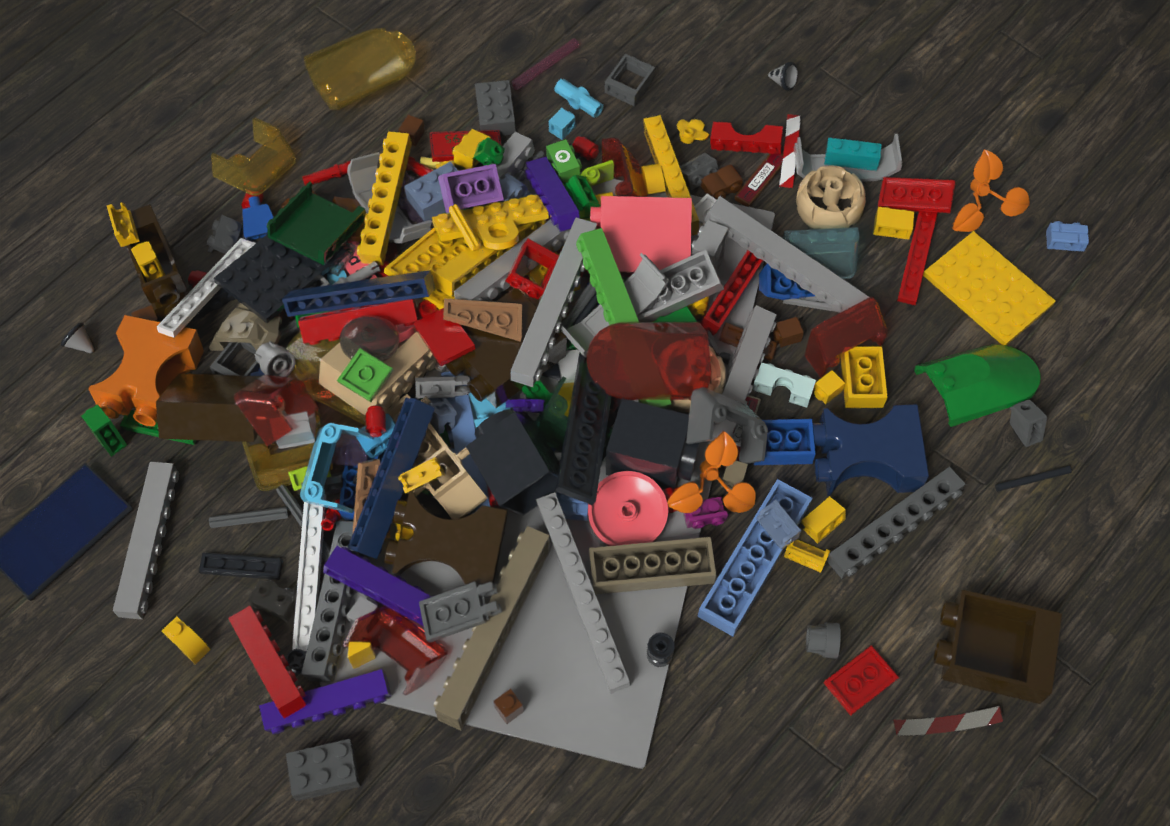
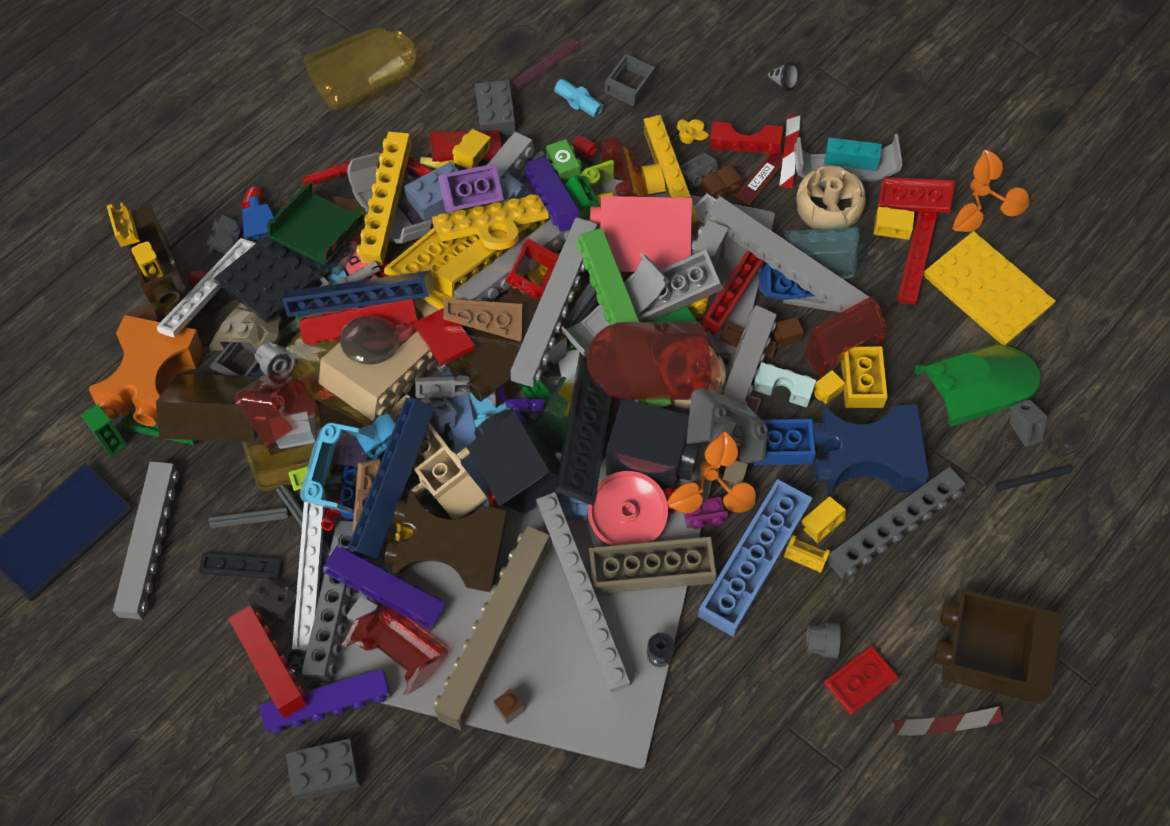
light grey hat [61,322,94,353] -> none
yellow brick [162,616,211,665] -> none
clear yellow windscreen [211,117,296,195] -> none
bright green tile [337,348,394,403] -> none
yellow slope [348,641,376,669] -> none
red brick [366,406,386,437] -> none
reddish brown brick [398,115,425,146] -> none
yellow hinge [398,457,445,493] -> none
red tile [417,300,437,318] -> none
dark grey tile [419,582,503,642] -> none
yellow axle [449,204,480,251] -> none
green brick [473,137,505,166] -> none
medium azure brick [549,108,575,140] -> none
sand blue hinge [756,500,801,550] -> none
medium blue brick [1046,221,1089,251] -> none

